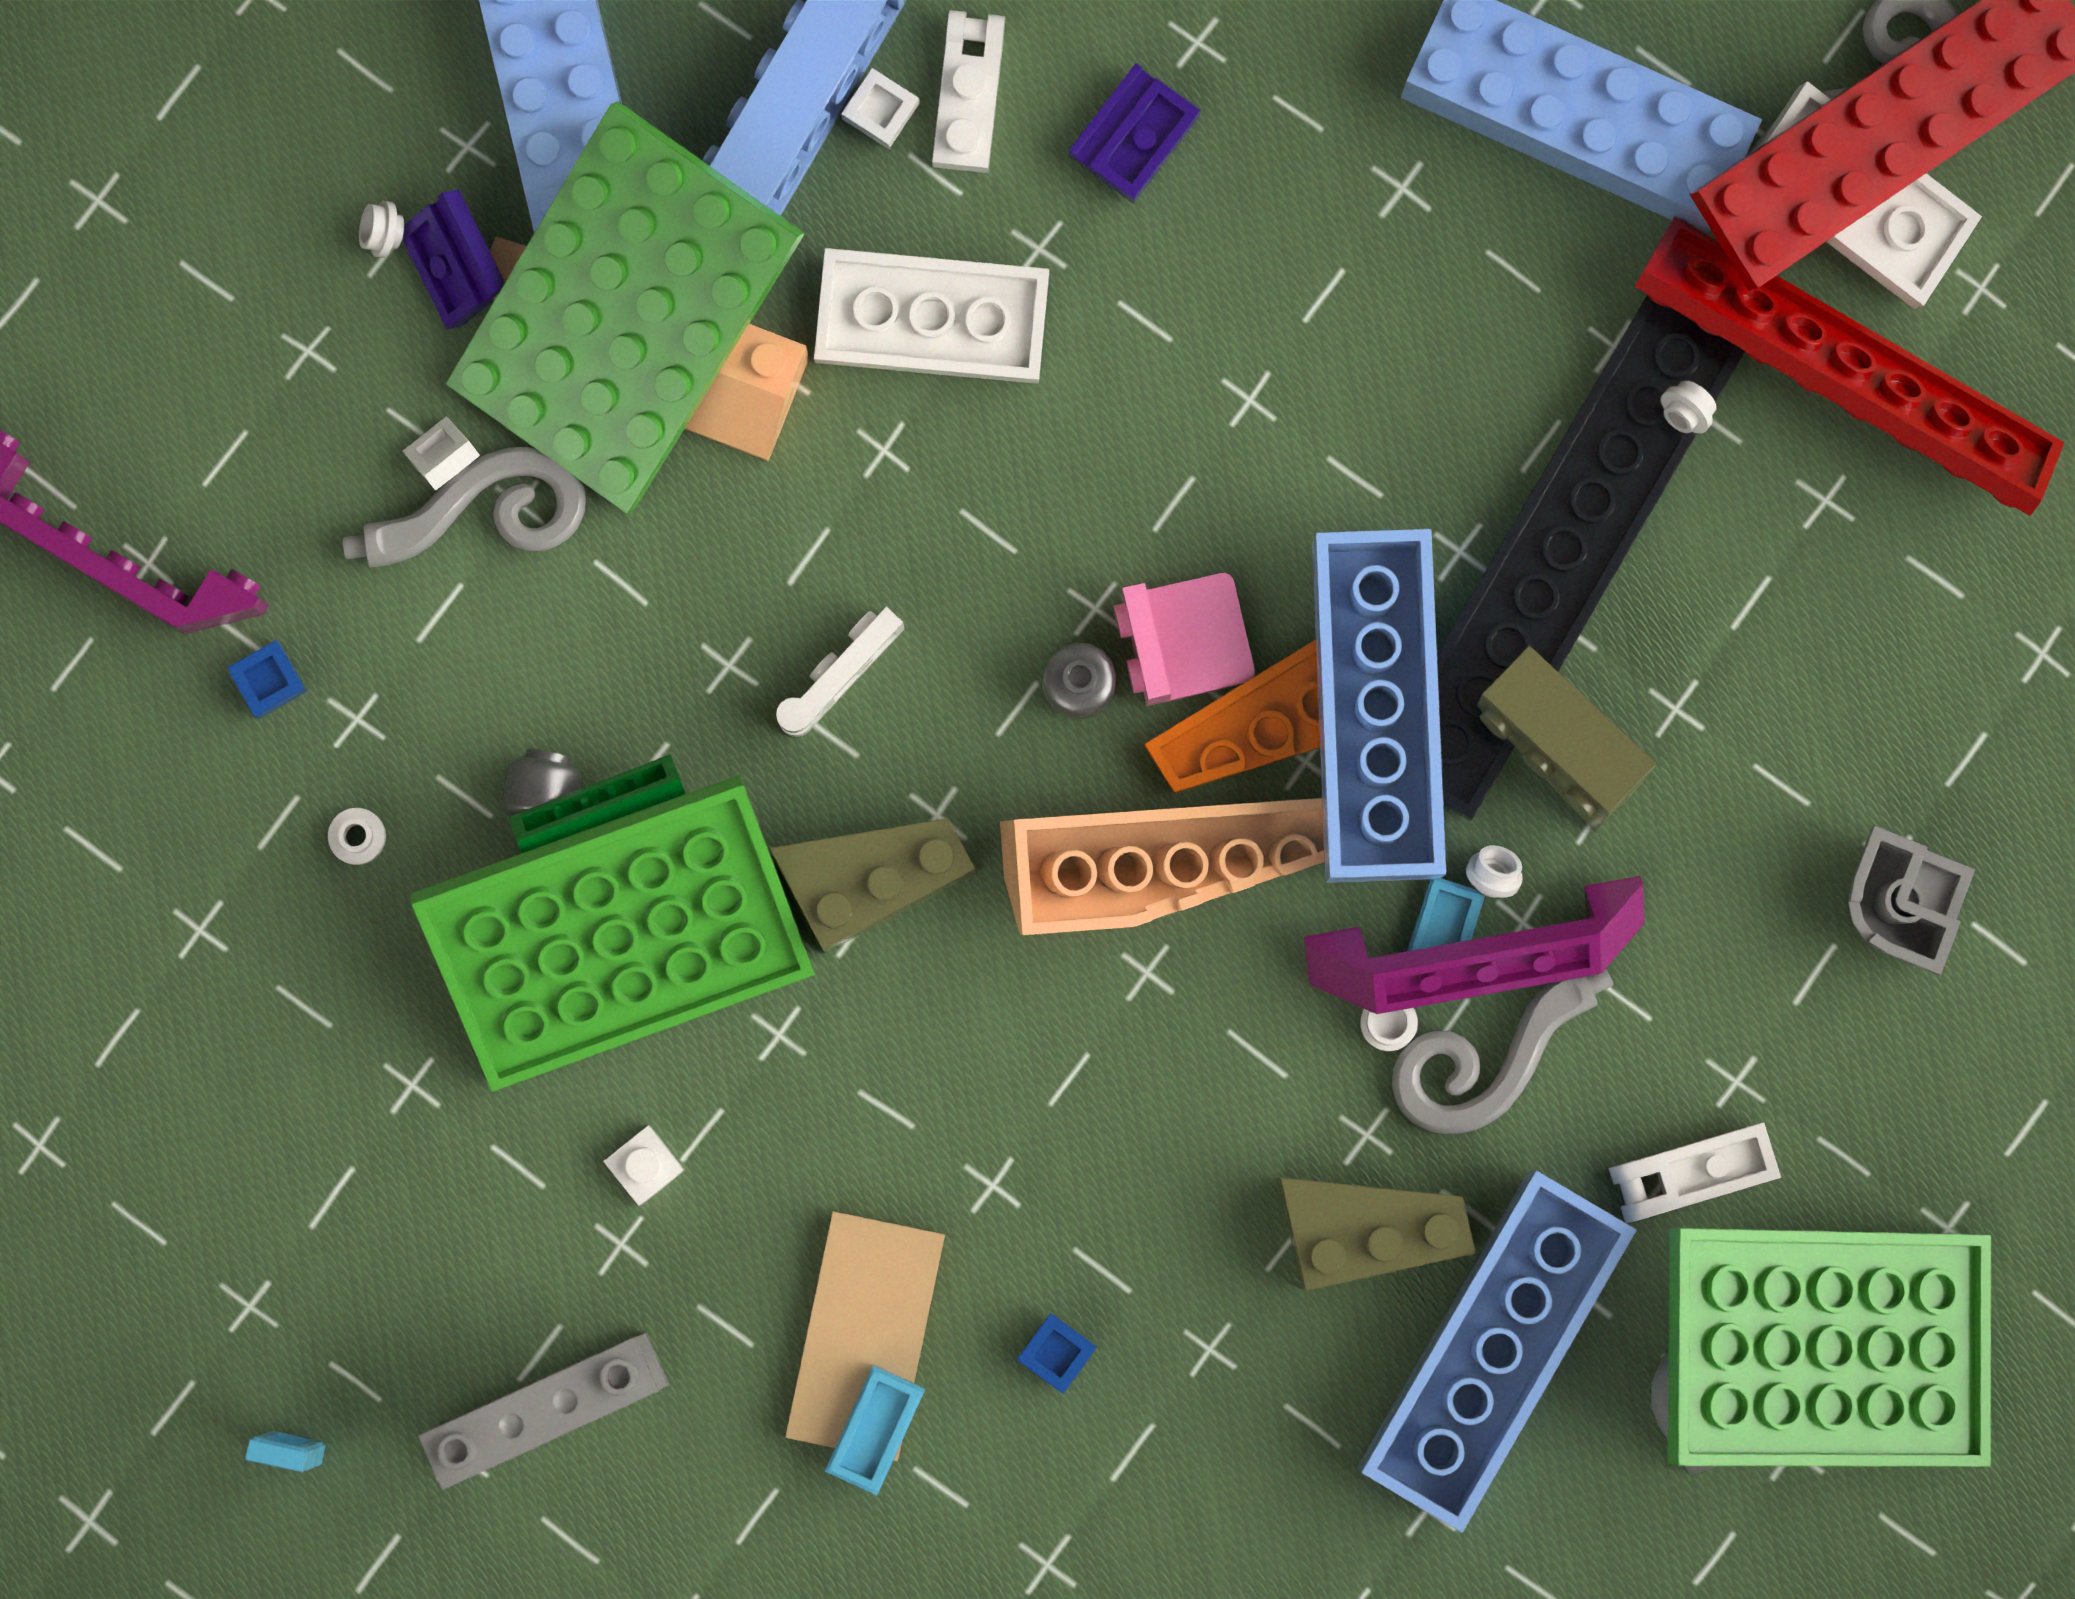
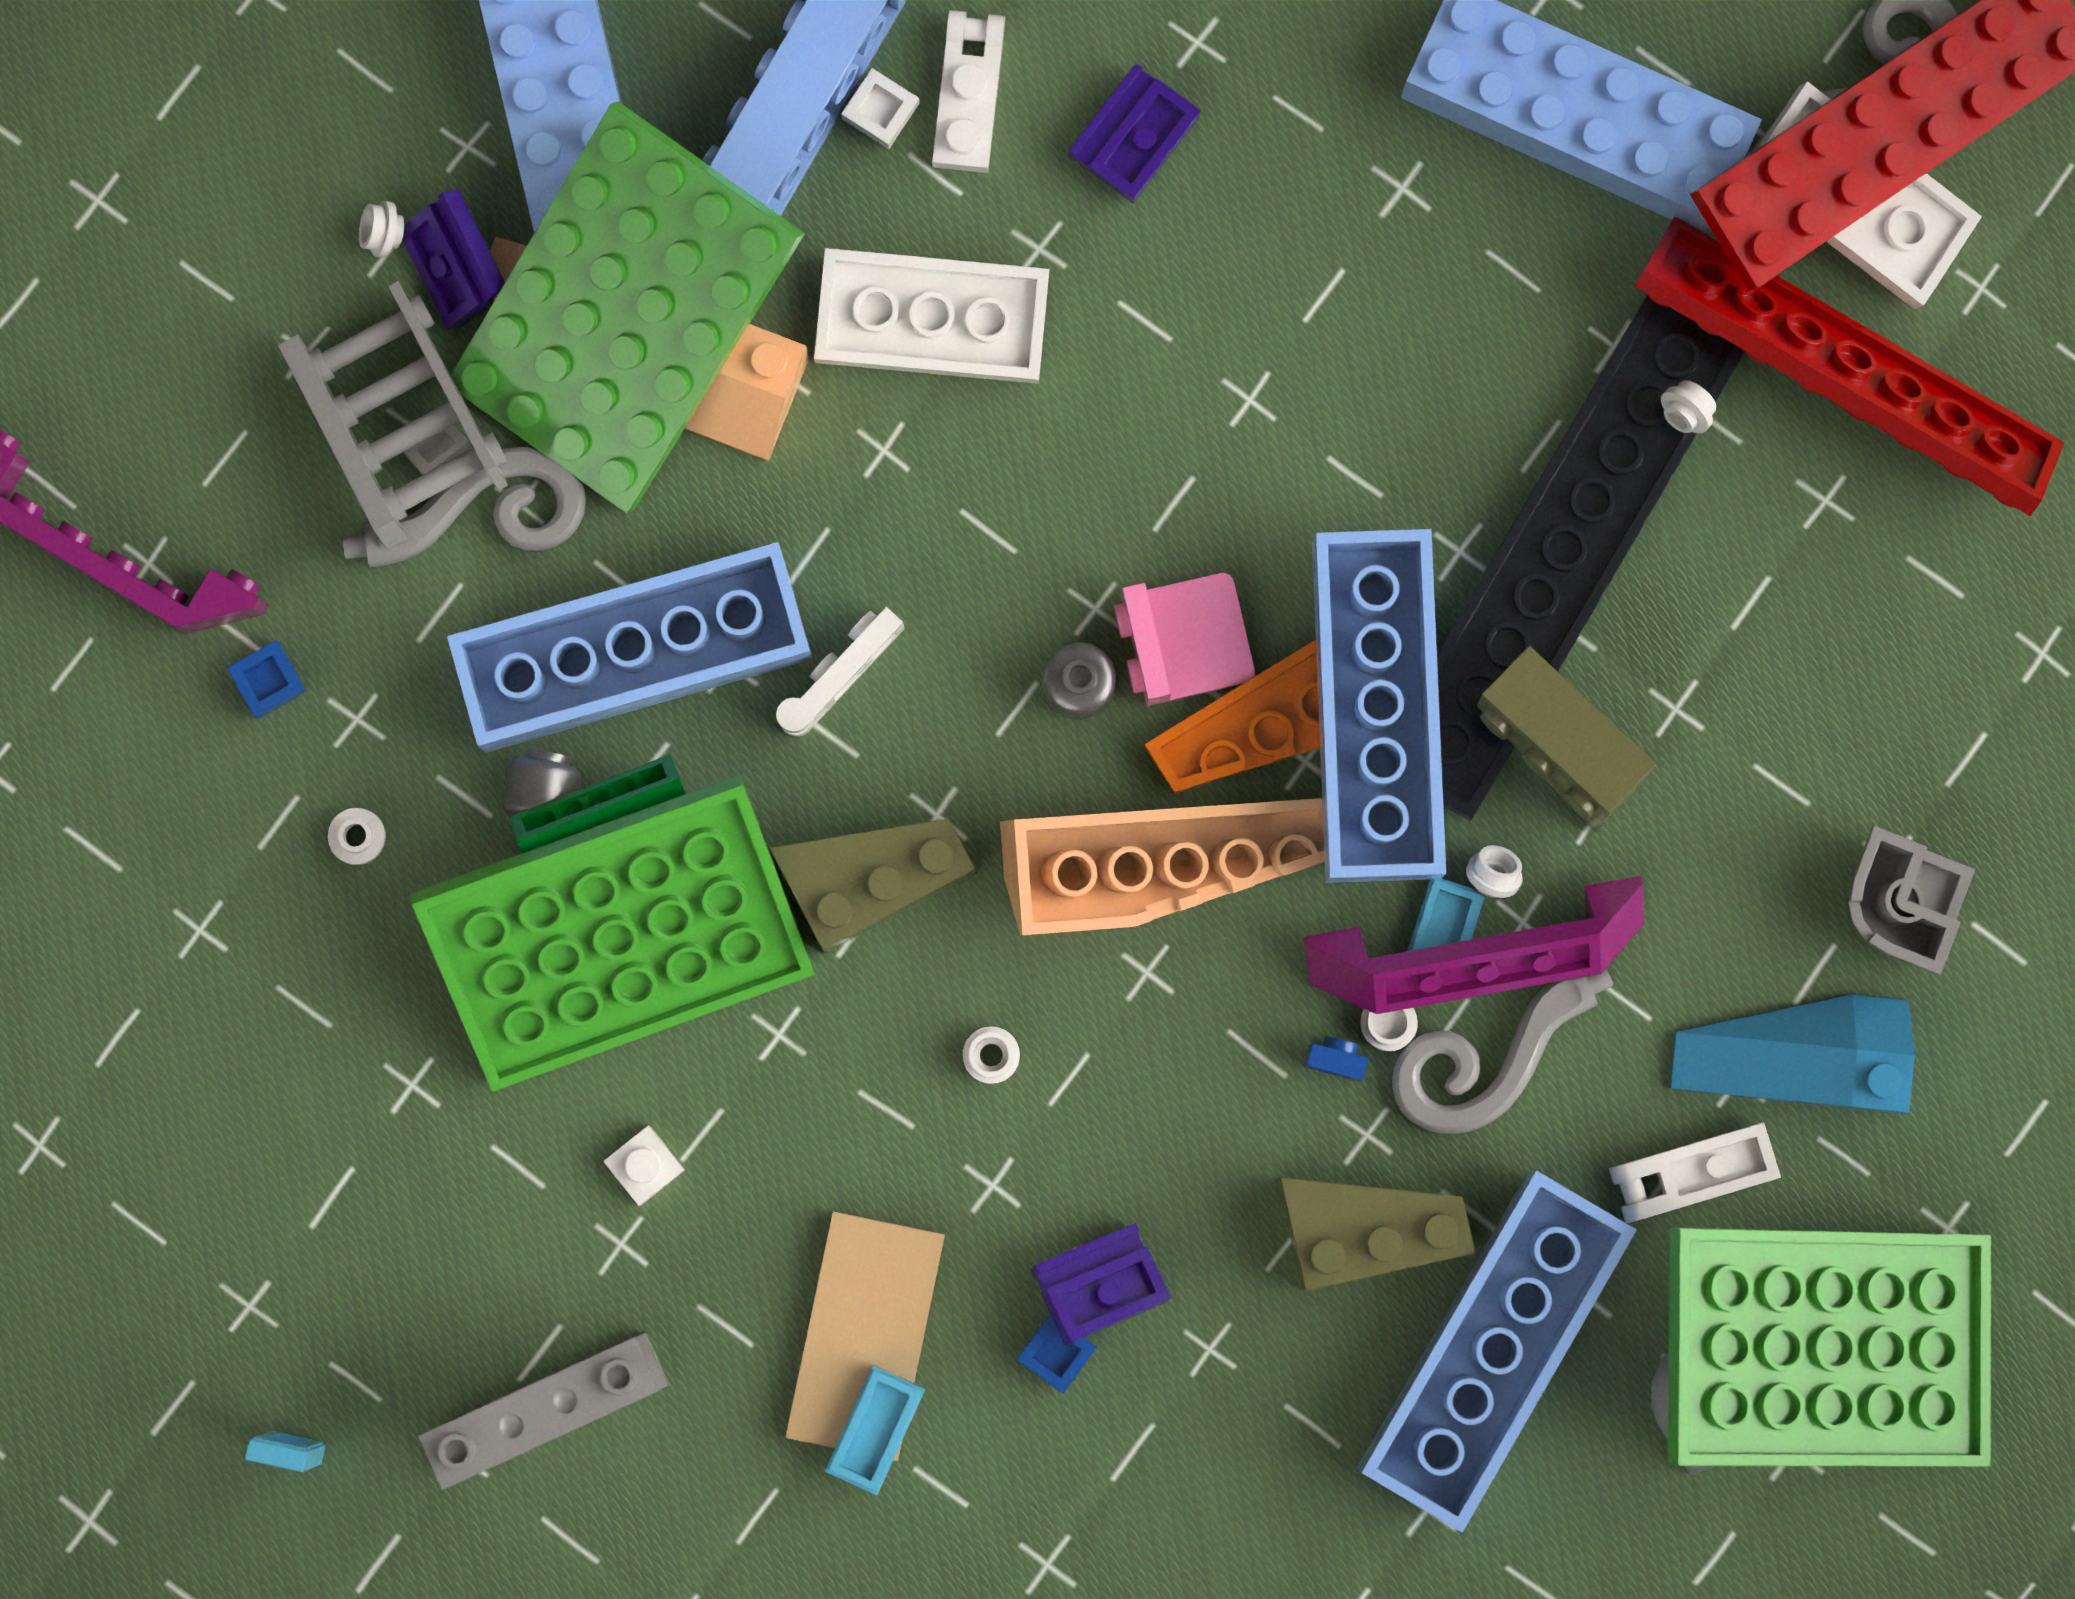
none -> light grey fence [278,281,508,550]
none -> light blue brick [447,542,813,753]
none -> white plate [963,1026,1020,1084]
none -> dark purple plate [1030,1223,1171,1346]
none -> blue plate [1304,1036,1369,1082]
none -> dark azure wedge [1669,994,1915,1114]

